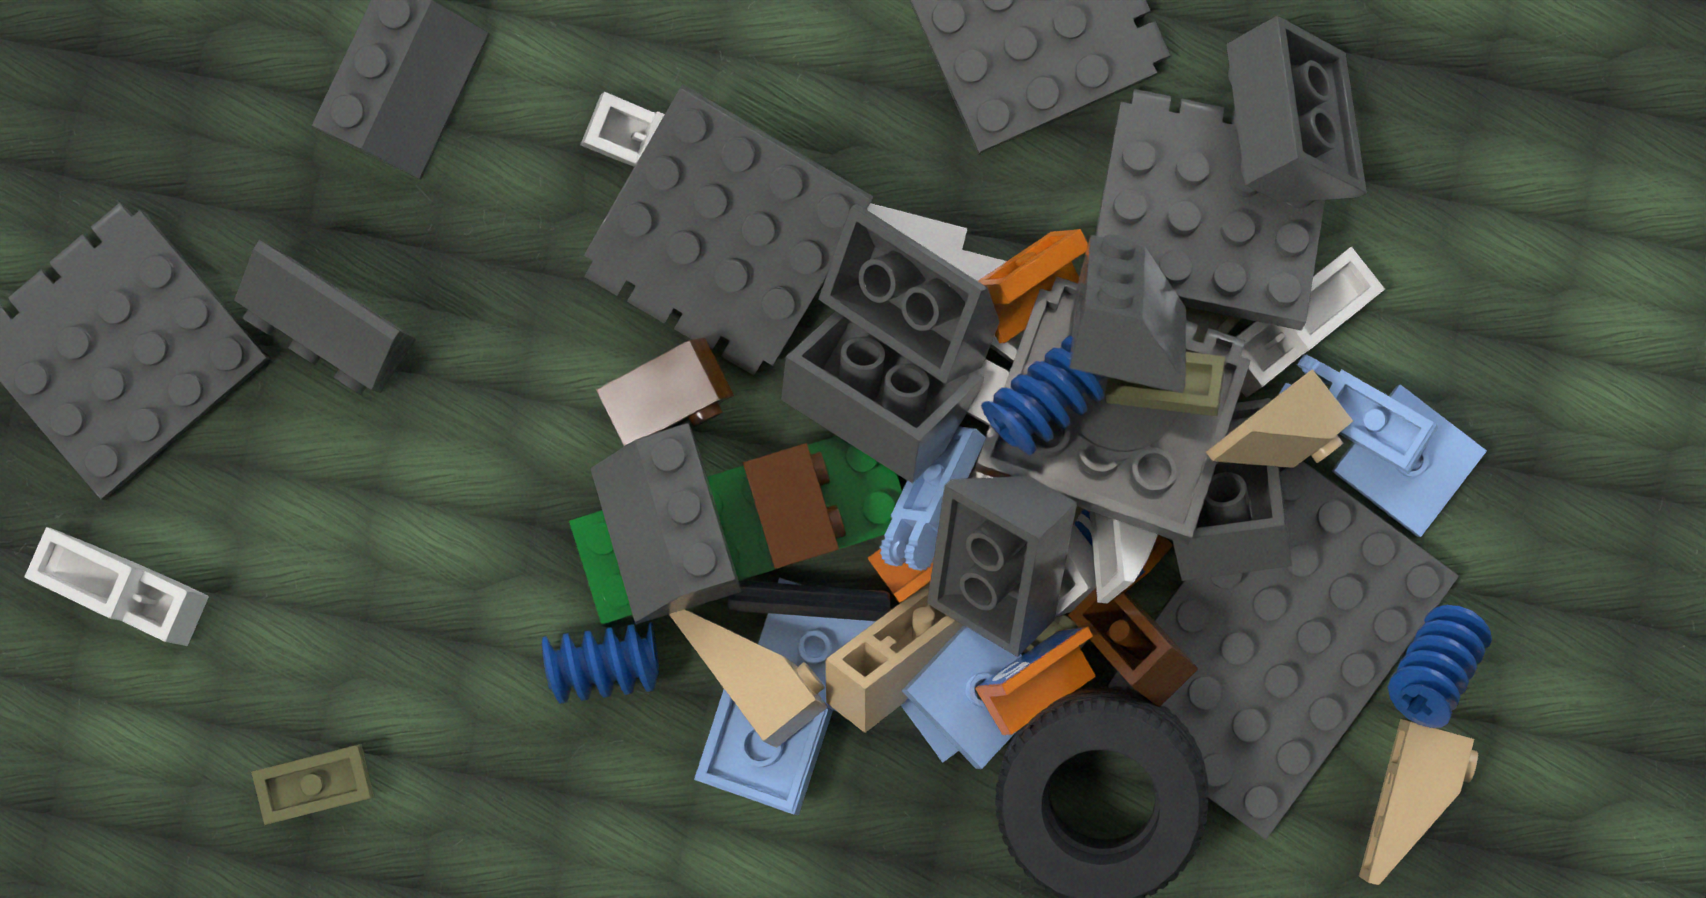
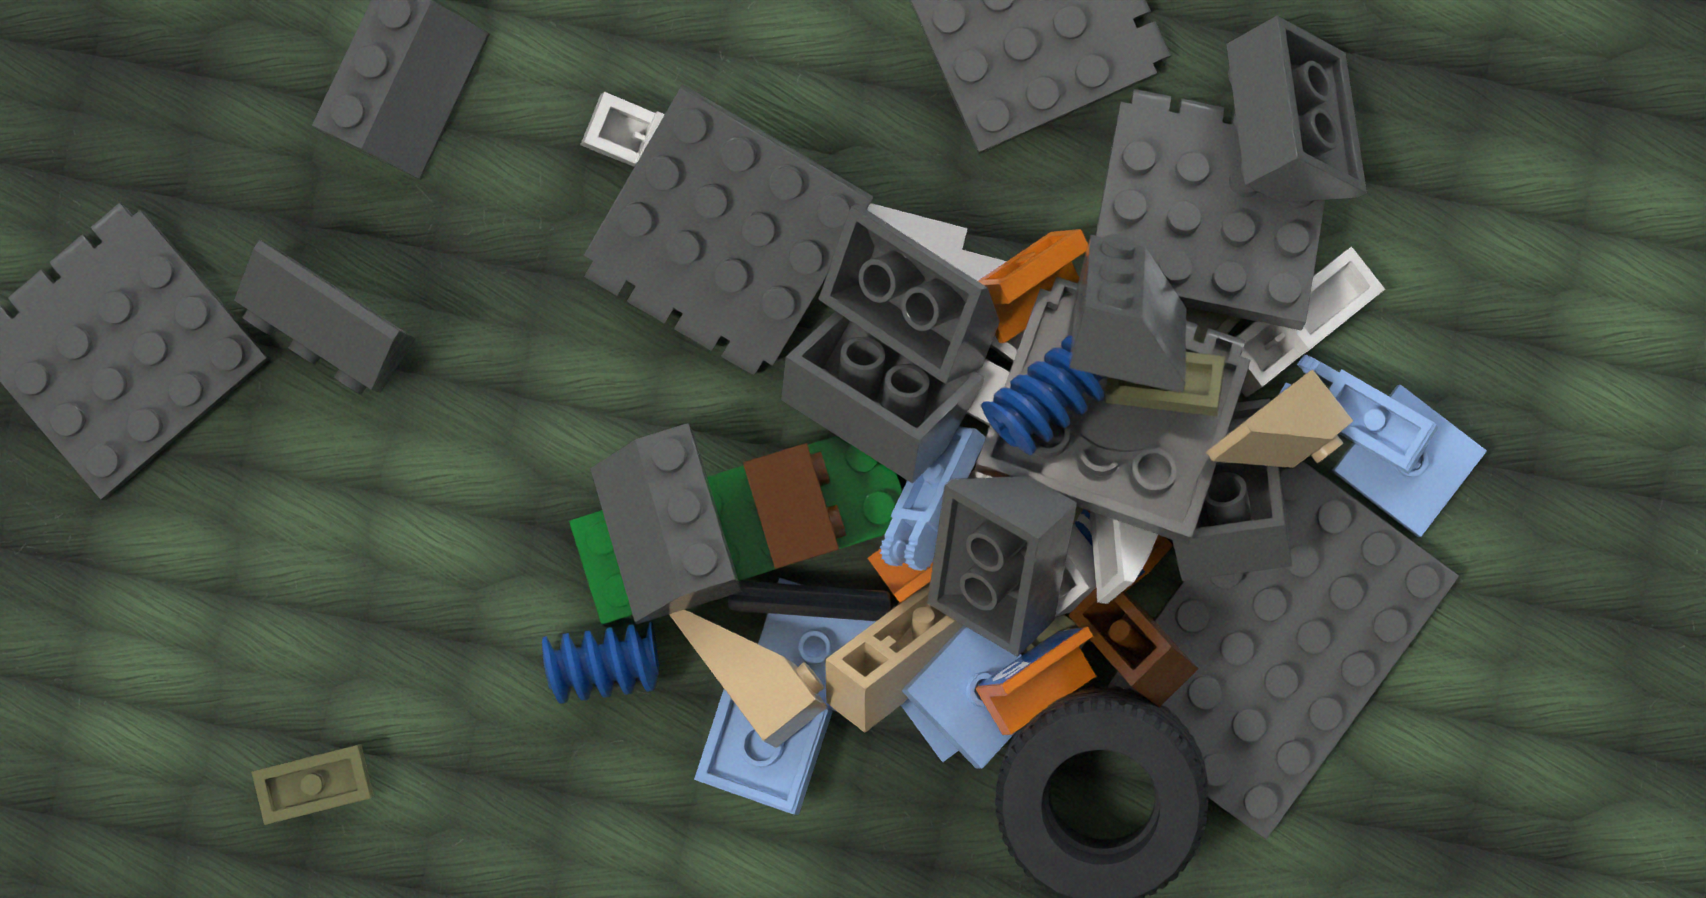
white slope [25,527,209,646] -> none
brick [596,338,734,446] -> none
tan slope [1359,719,1478,885] -> none
blue piece [1388,605,1492,728] -> none

